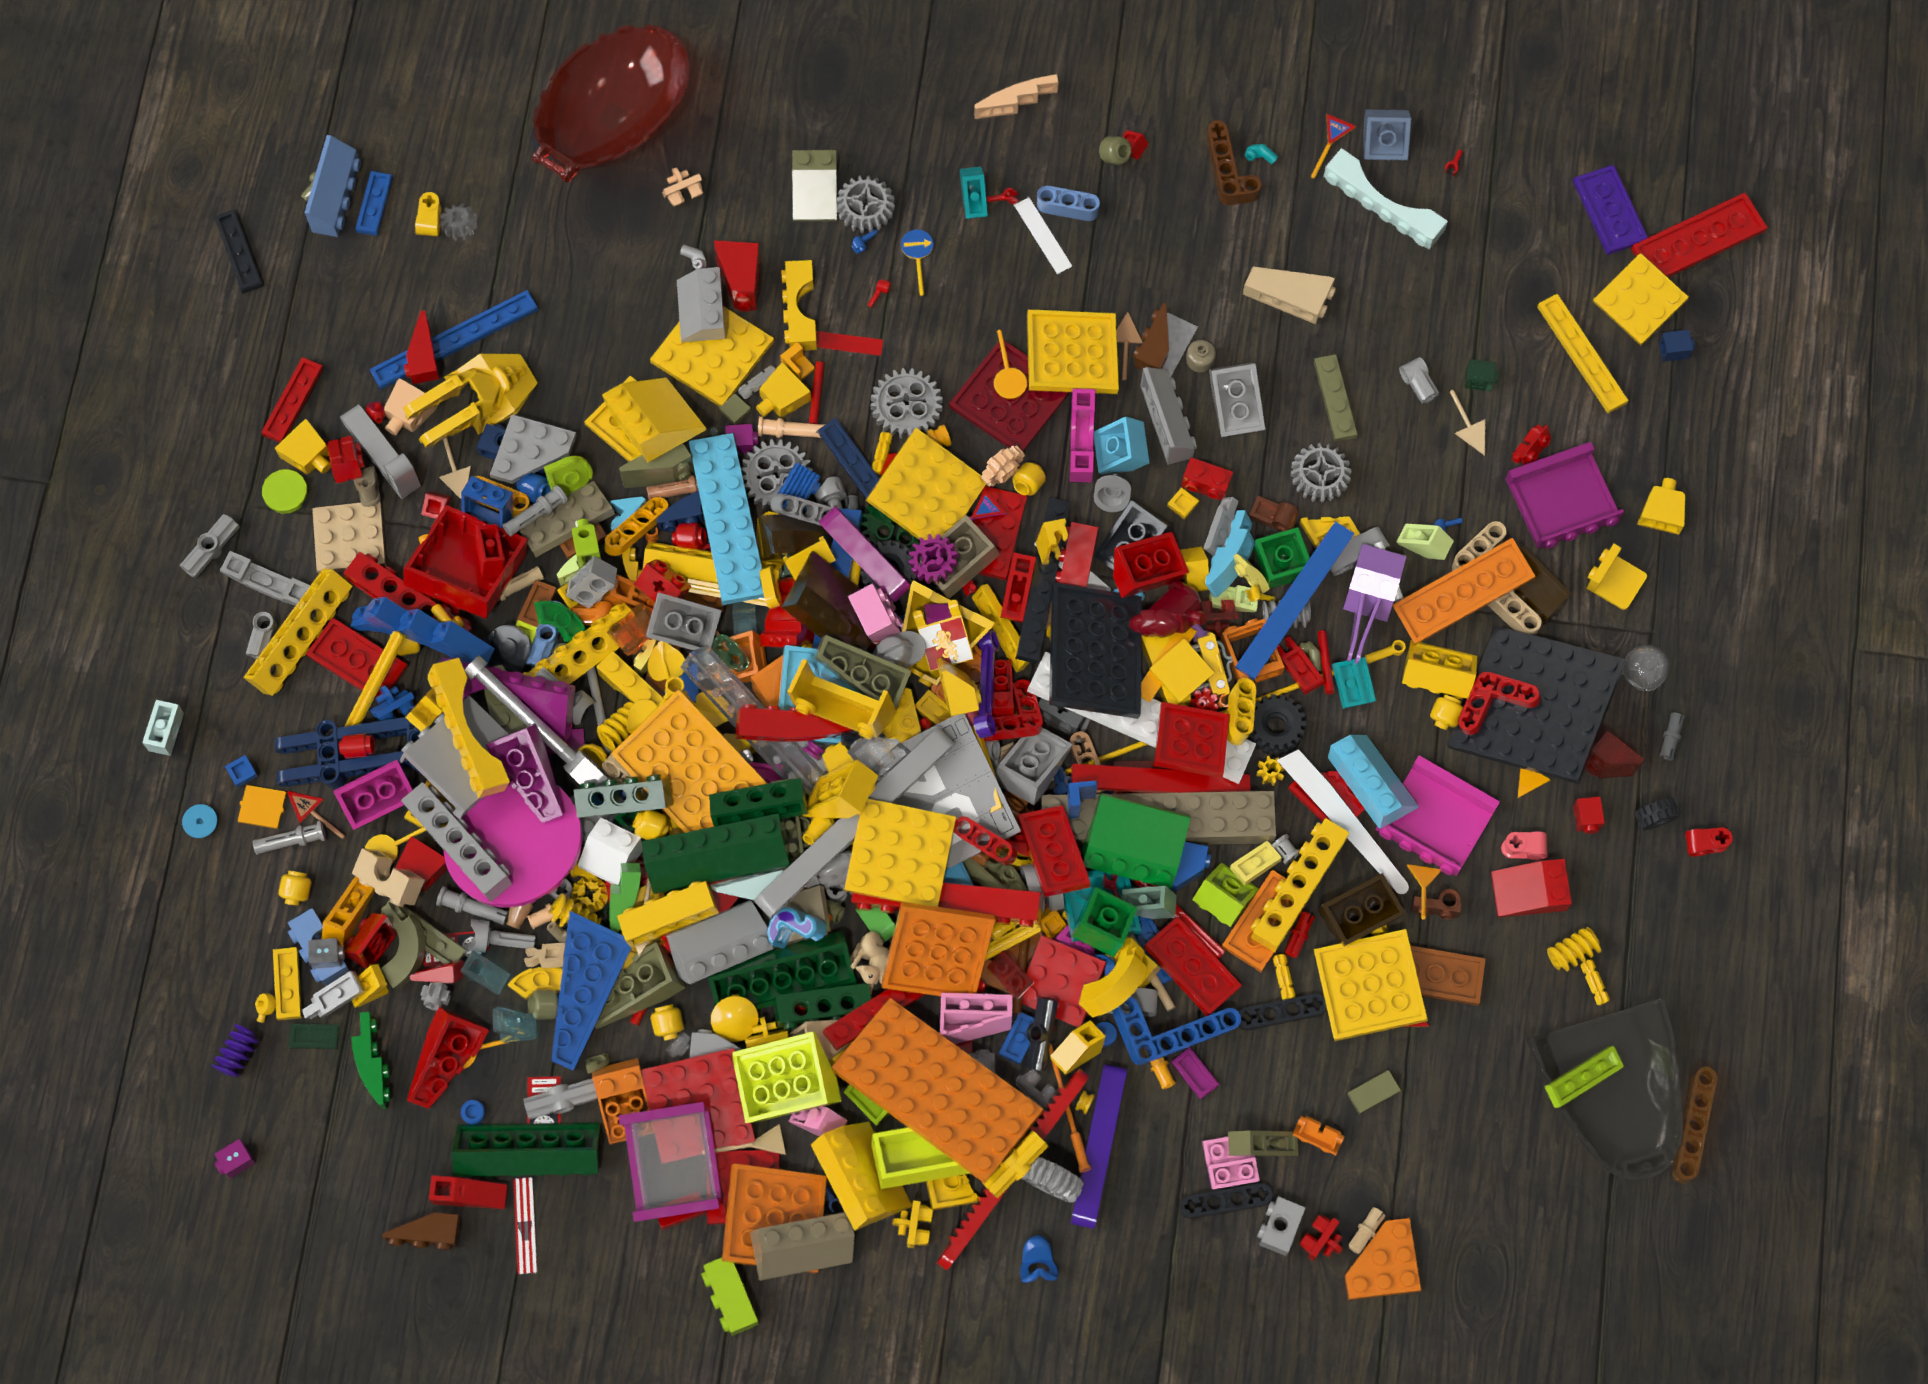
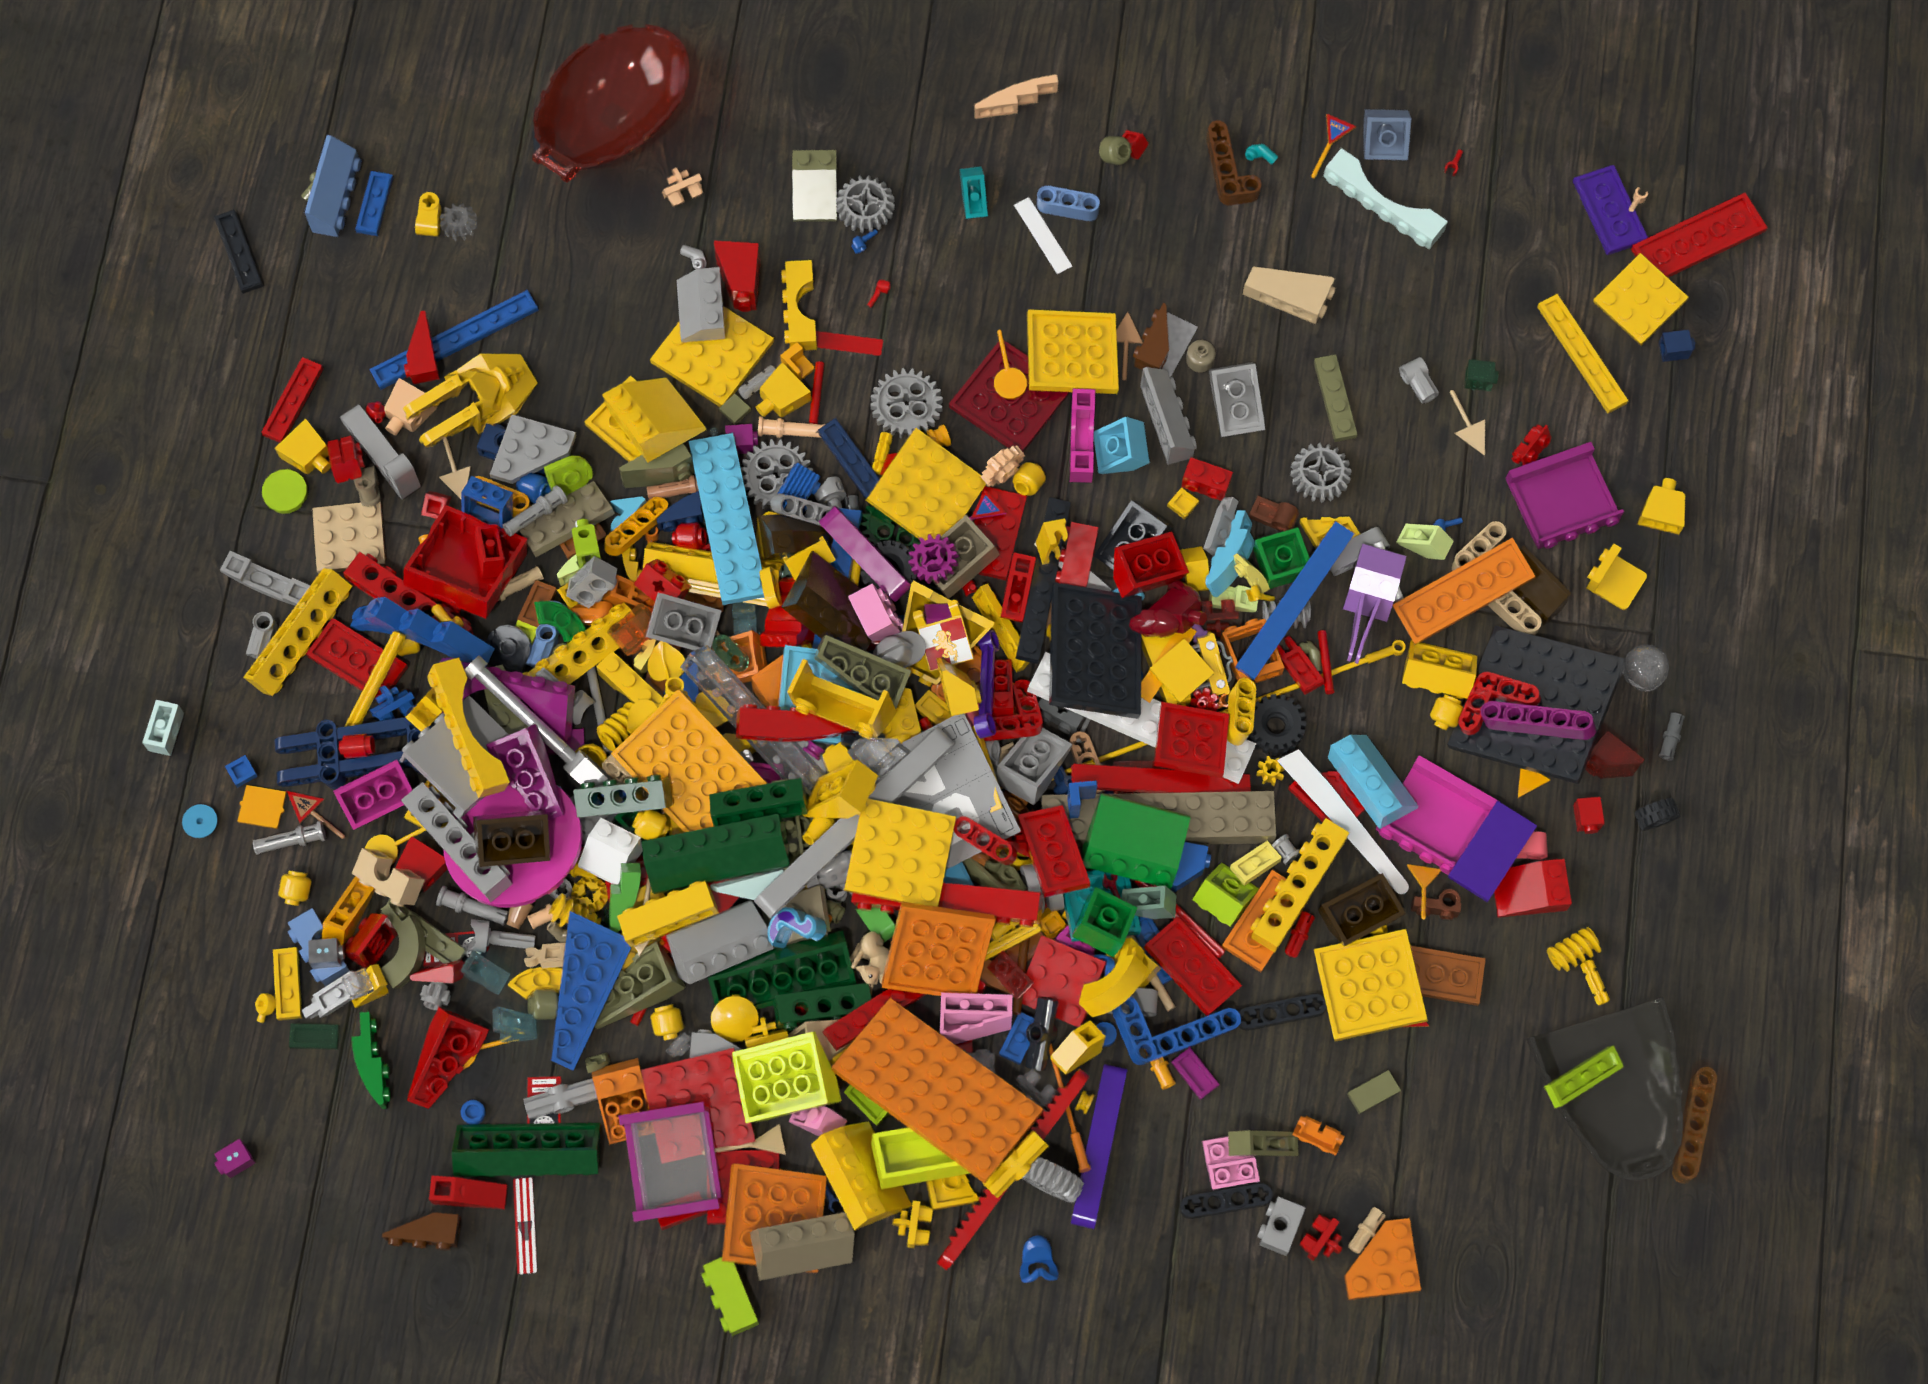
light grey piece [180,514,240,578] -> none
dark purple piece [210,1024,259,1077] -> none
blue piece [901,230,933,296] -> none
red hand [986,188,1018,205] -> none
light grey piece [1094,474,1131,512] -> none
yellow axle [1273,954,1295,1000] -> none
teal plate [1332,657,1376,709] -> none
red piece [1685,827,1733,857] -> none
none -> clear plate [342,968,374,1000]
none -> dark brown slope [473,810,550,867]
none -> dark purple tile [1448,801,1537,903]
none -> magenta beam [1481,701,1596,740]
none -> light nougat hand [1629,188,1648,212]

